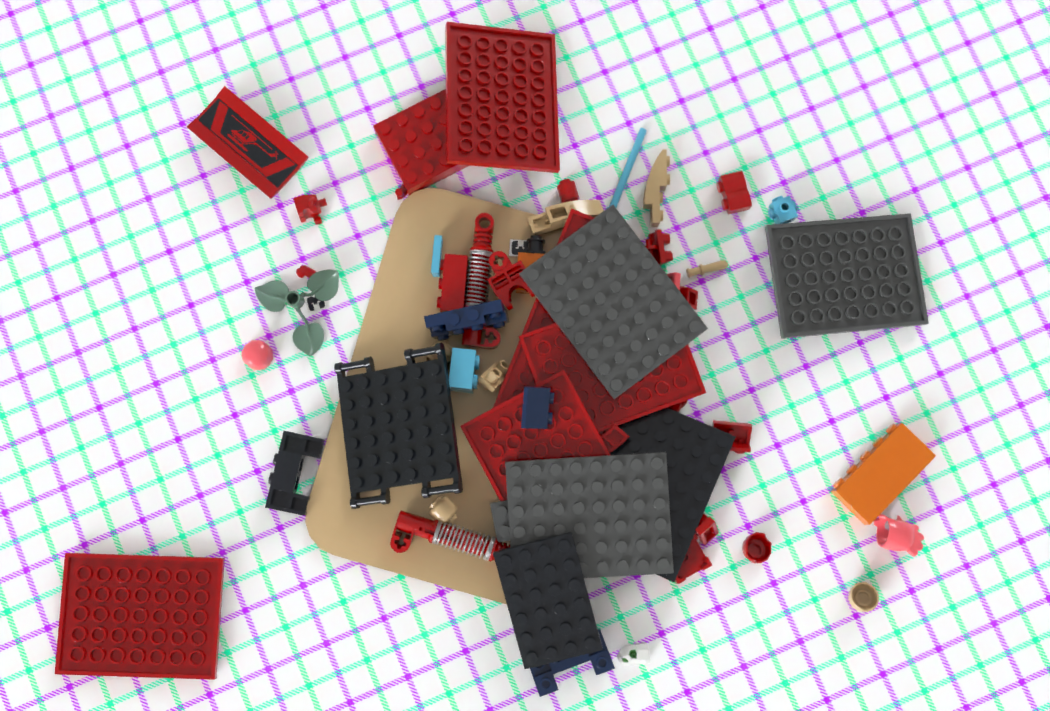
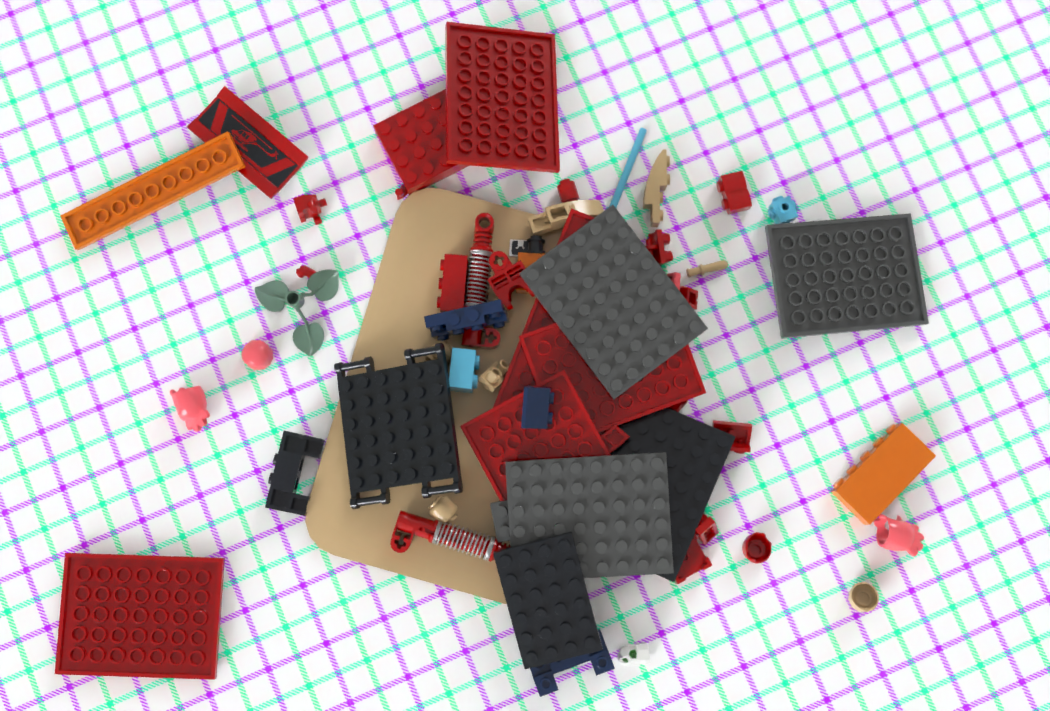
sticker [304,294,328,313] -> none
medium azure tile [431,235,443,277] -> none
none -> orange plate [60,131,246,250]
none -> coral piece [170,386,210,432]

